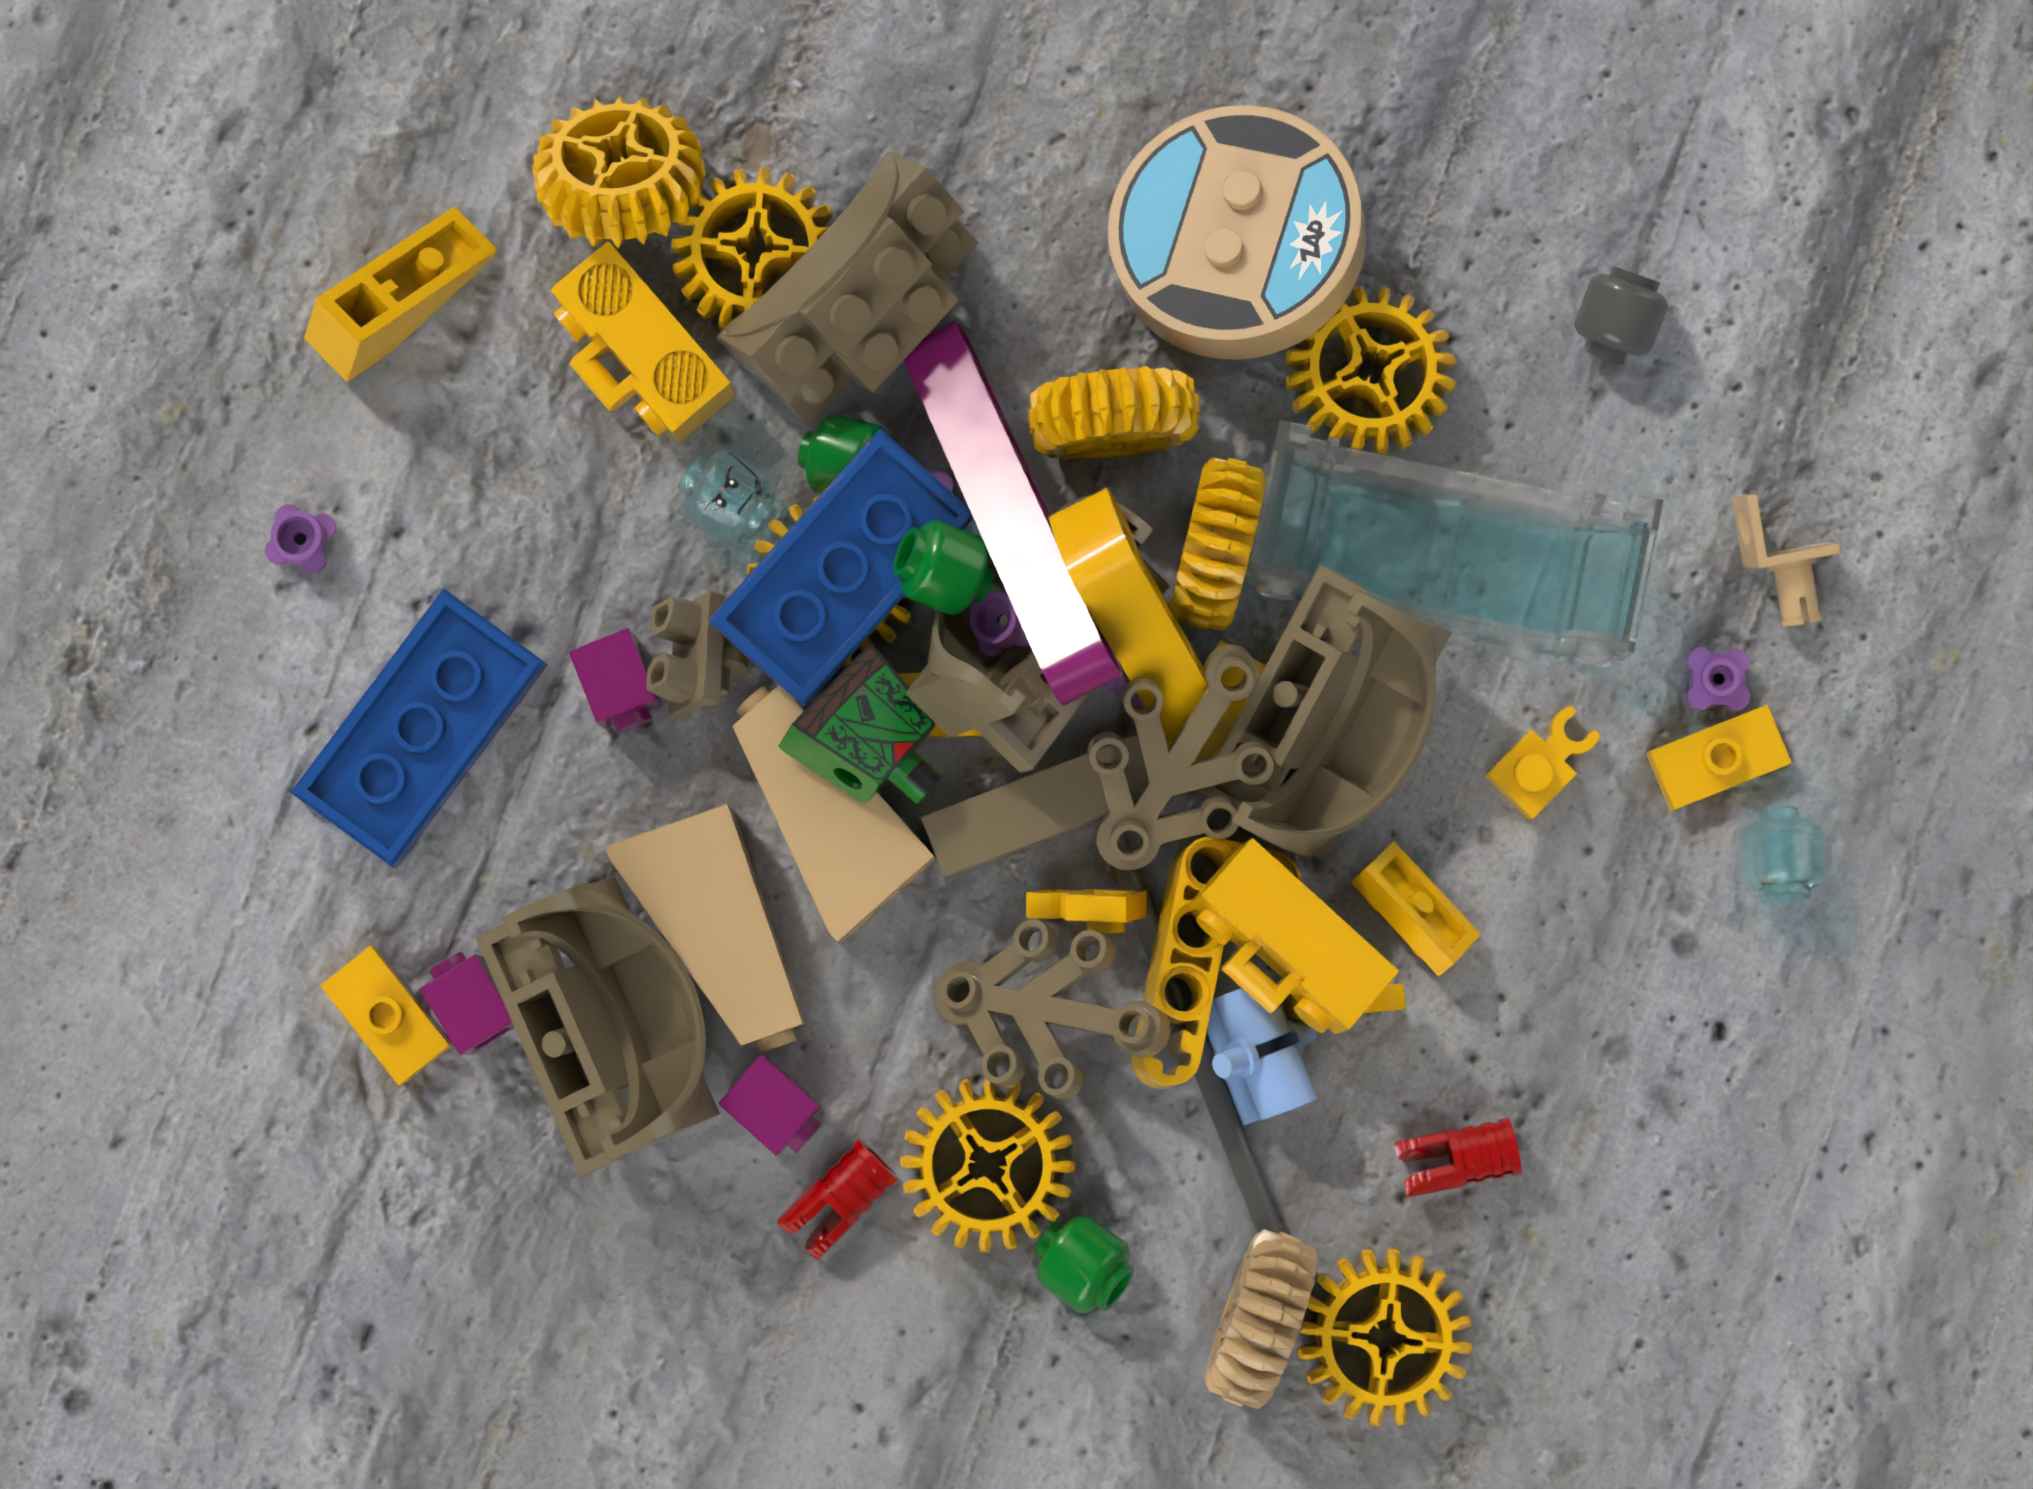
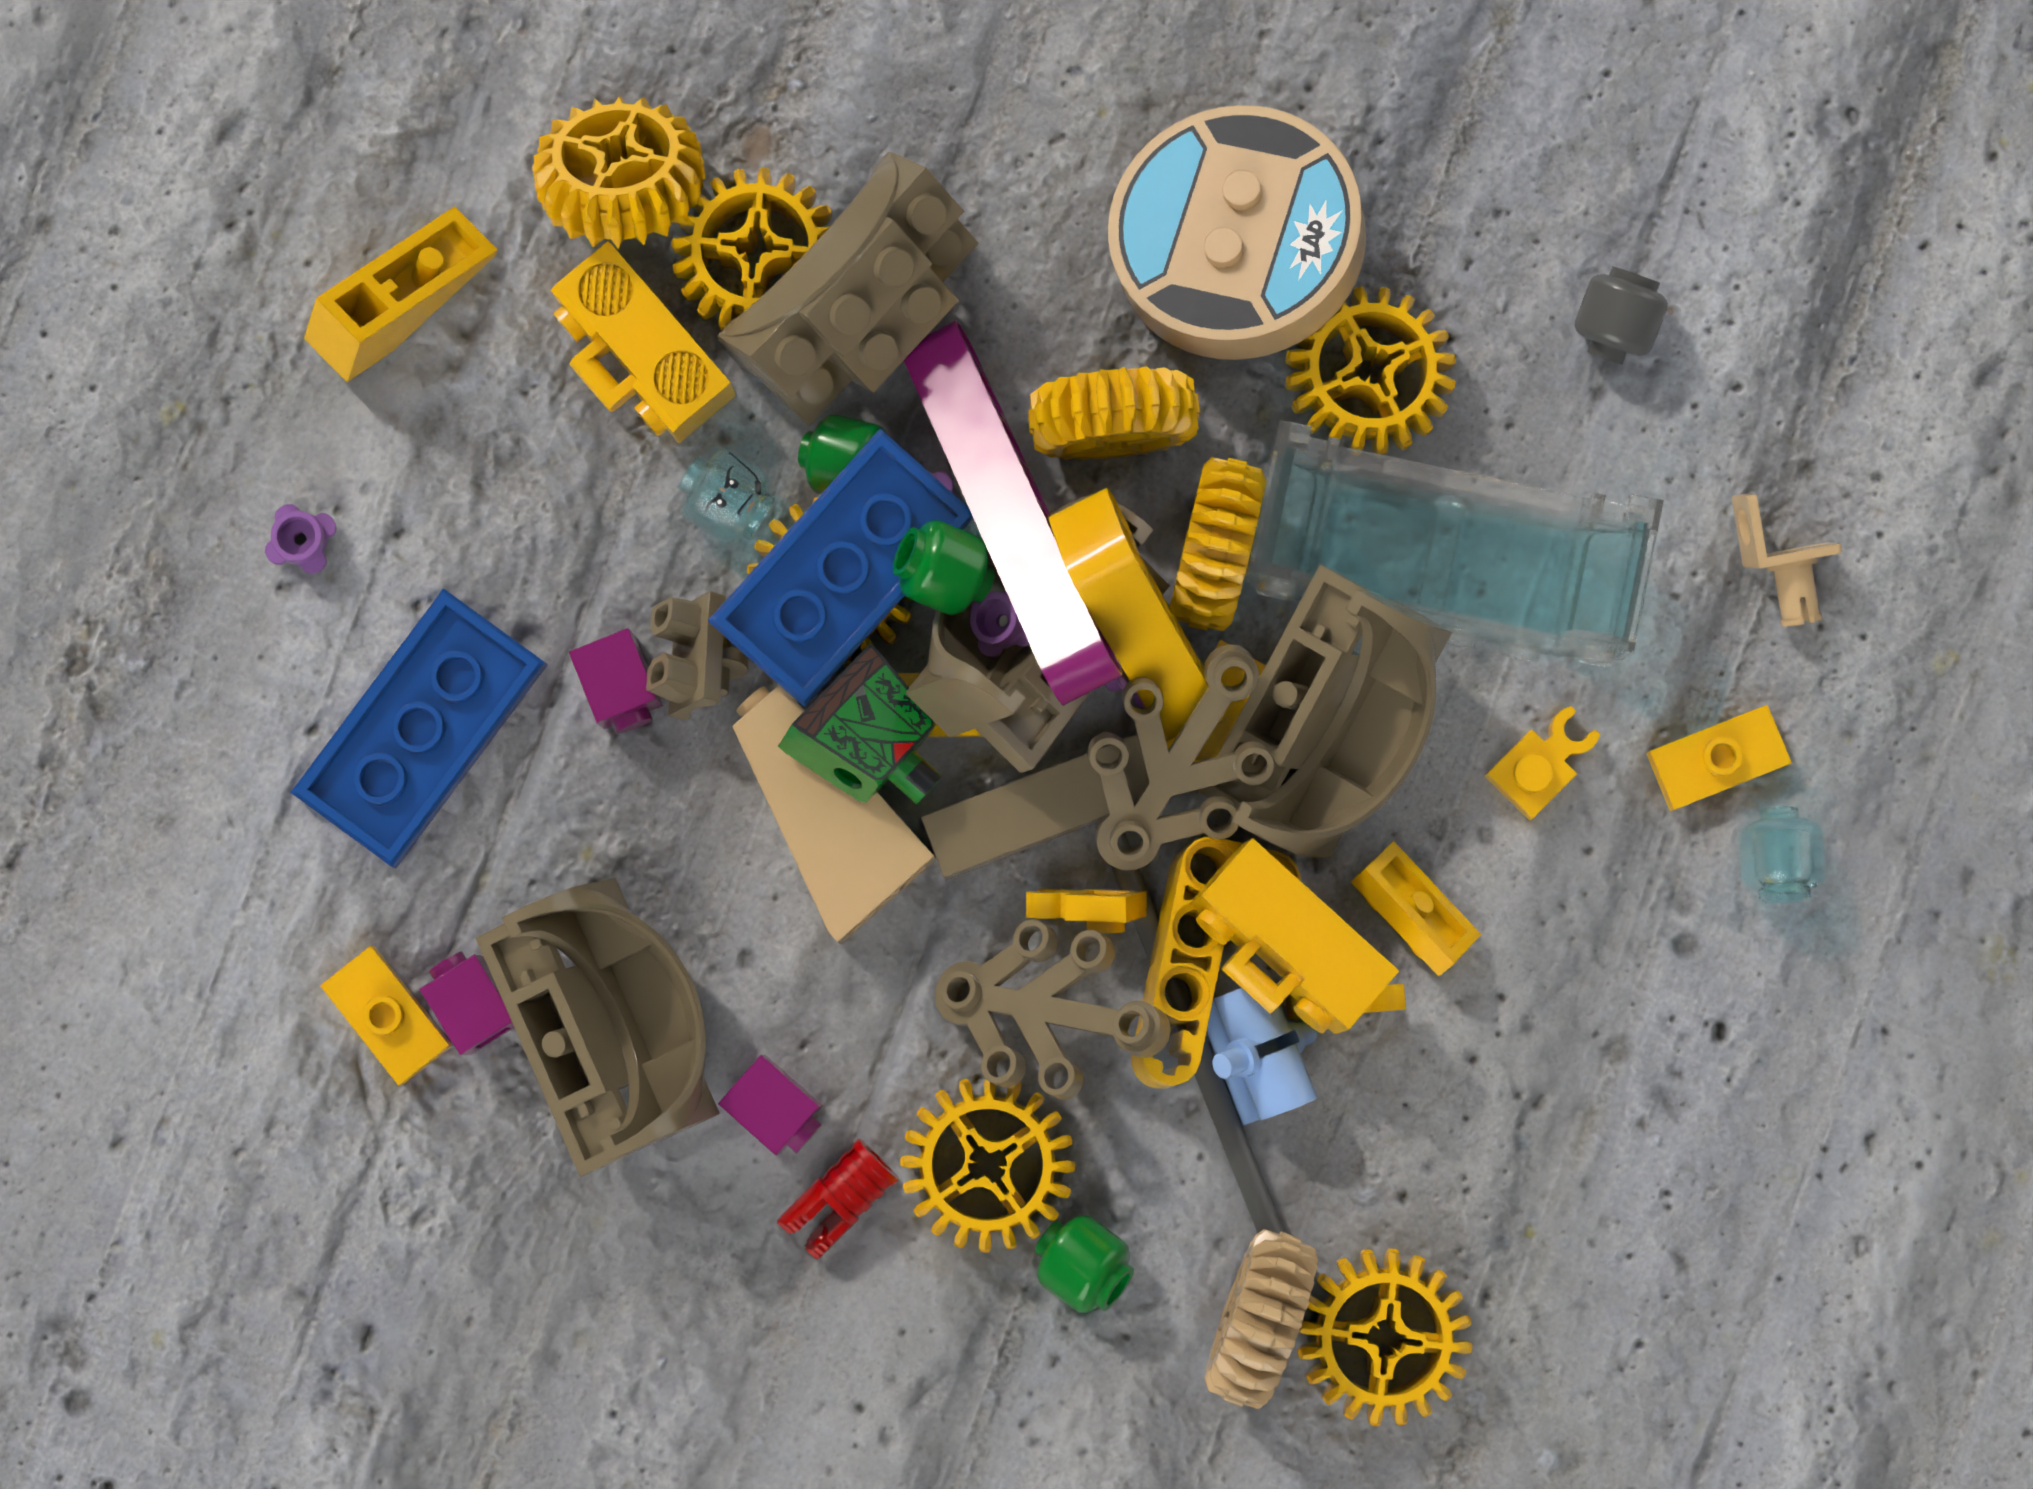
tan slope [605,804,807,1054] -> none
red hinge [1394,1117,1522,1198] -> none
medium lavender plate [1686,647,1751,711] -> none

